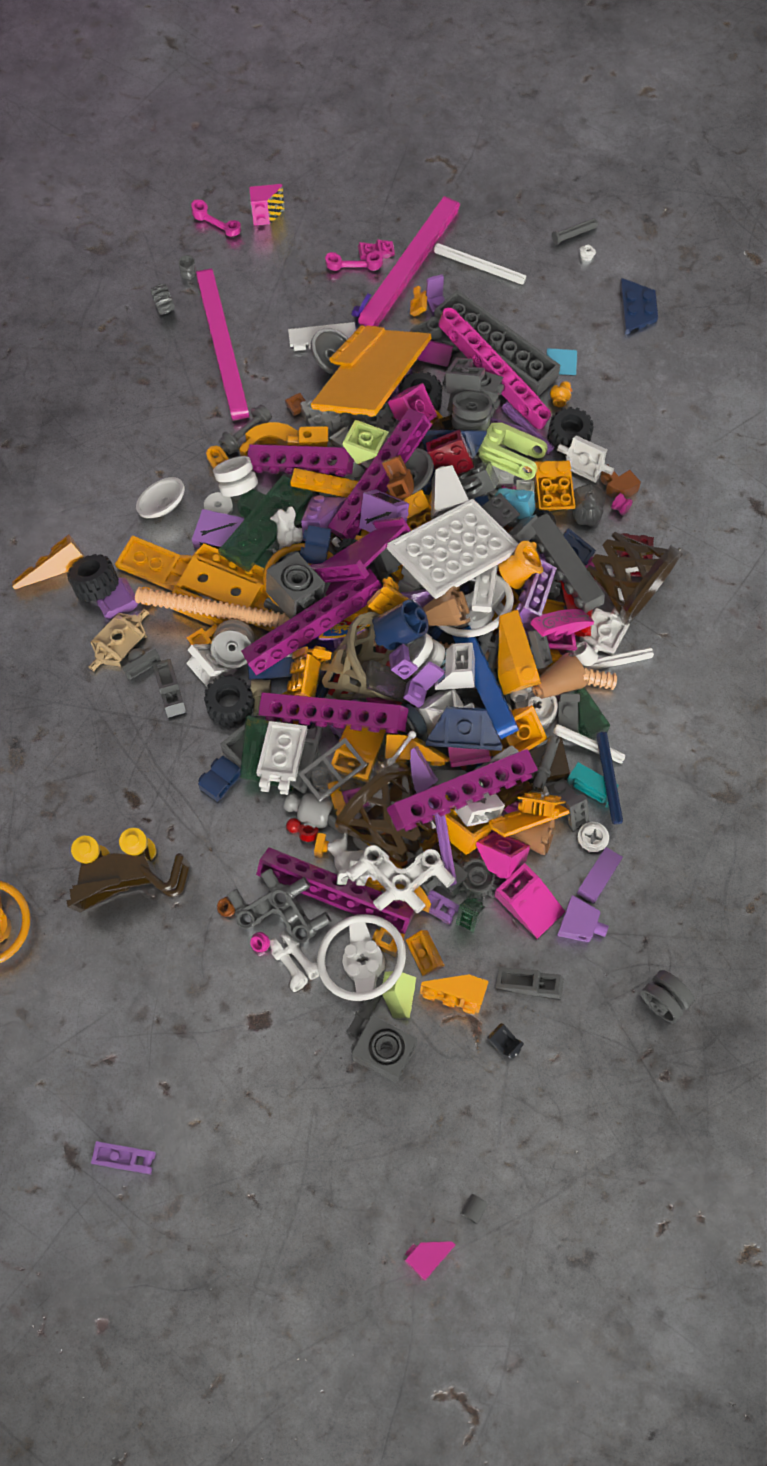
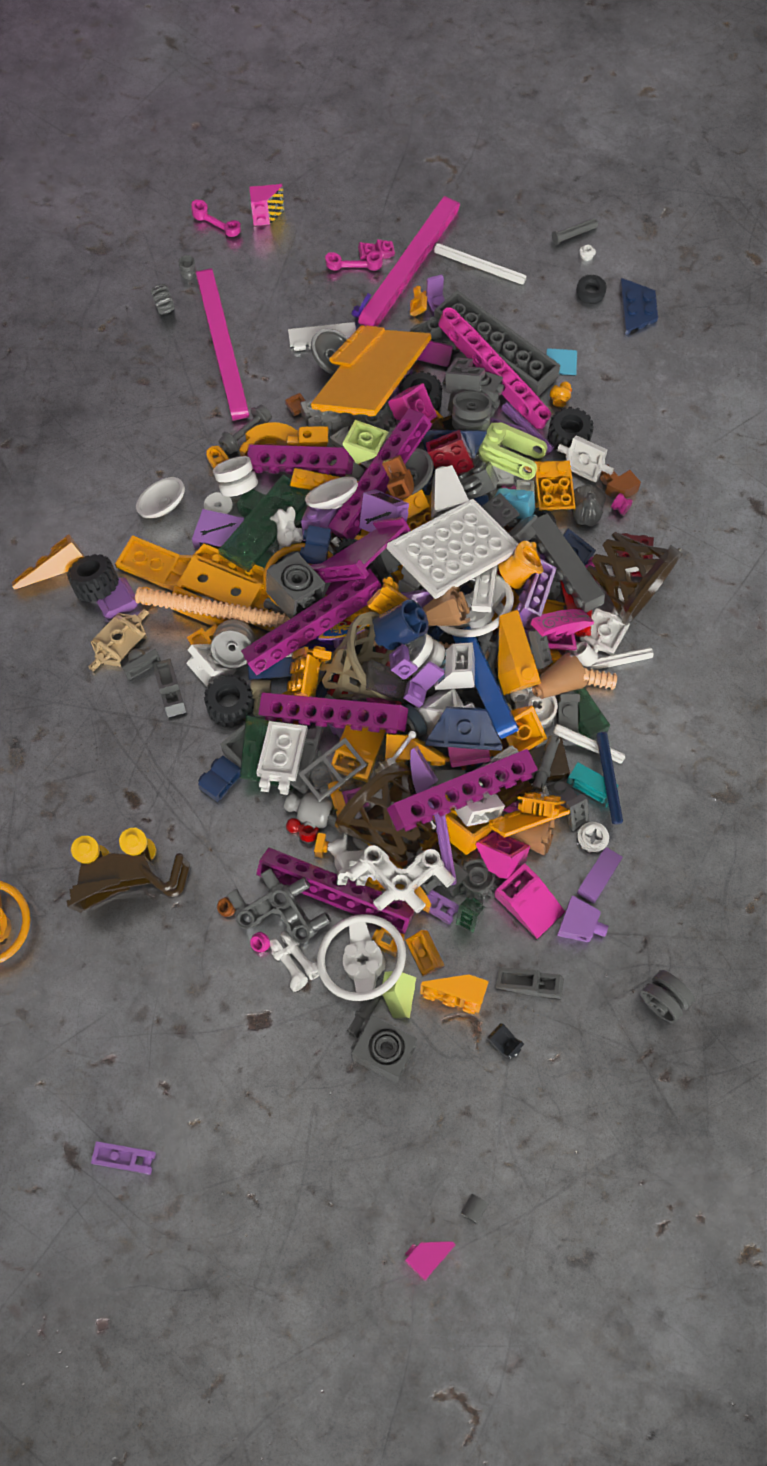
none -> white dish [305,477,358,509]
none -> black tyre [576,274,607,303]

